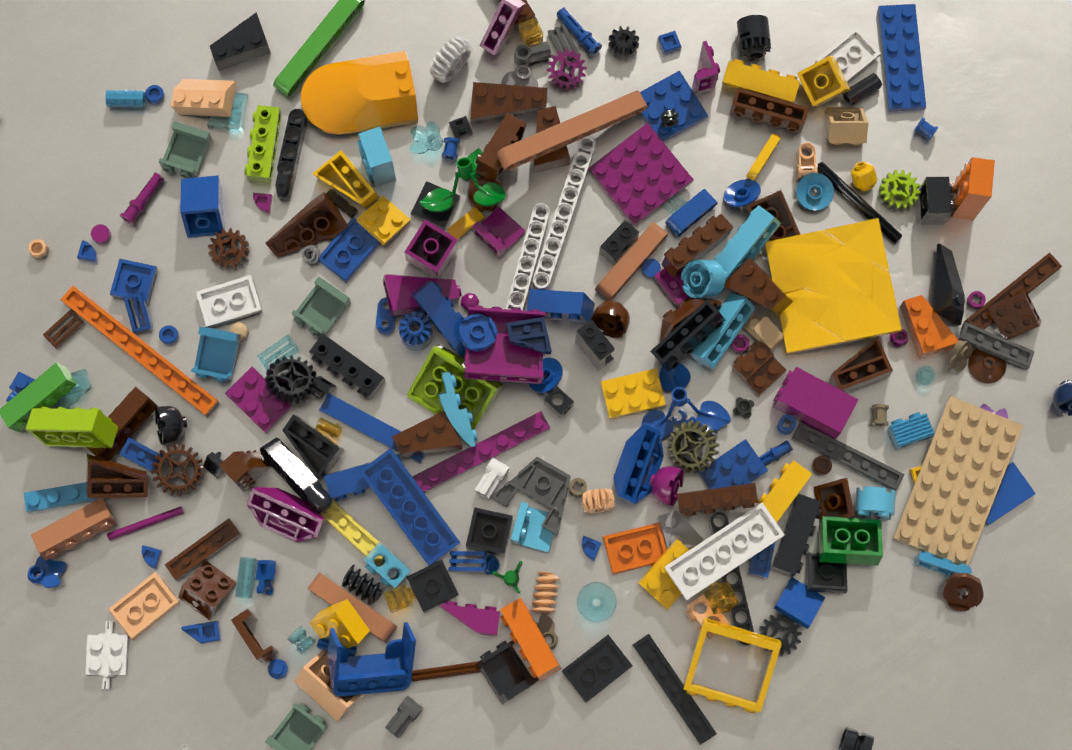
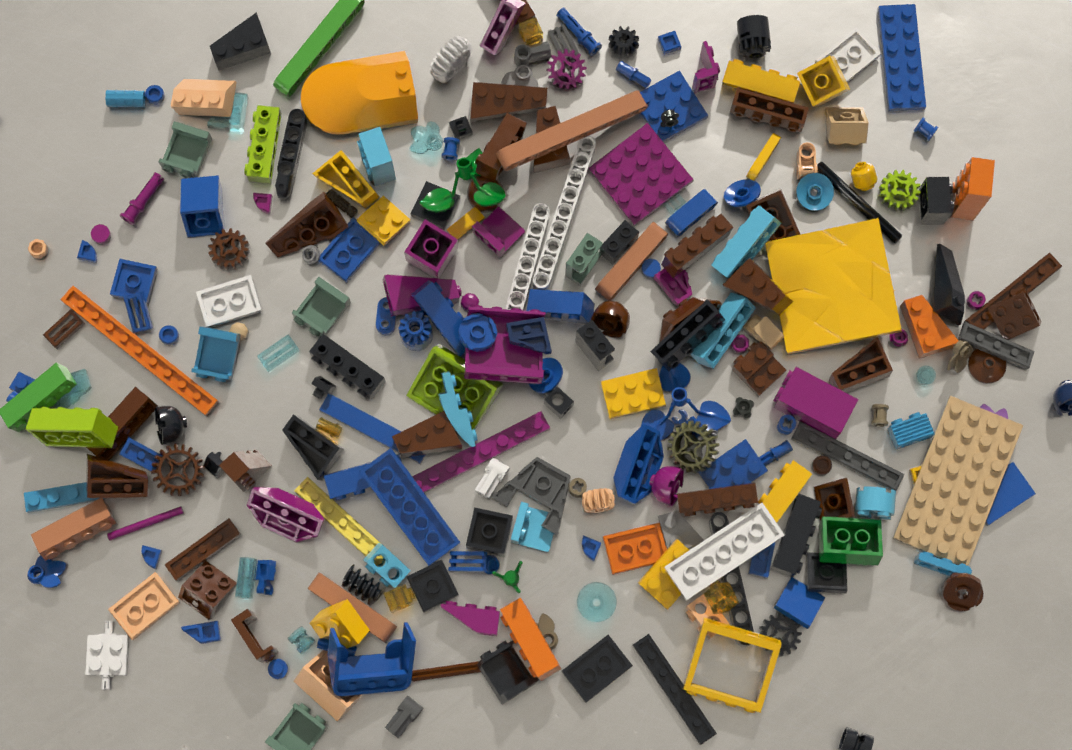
magenta plate [225,366,293,433] -> none
piece [260,437,332,513] -> none
black gear [265,355,316,406] -> none
light nougat piece [531,571,561,614] -> none
medium azure brick [681,260,727,298] -> none
black axle [842,73,882,106] -> none
none -> sand green panel [565,233,602,286]
none -> blue axle [616,61,651,88]

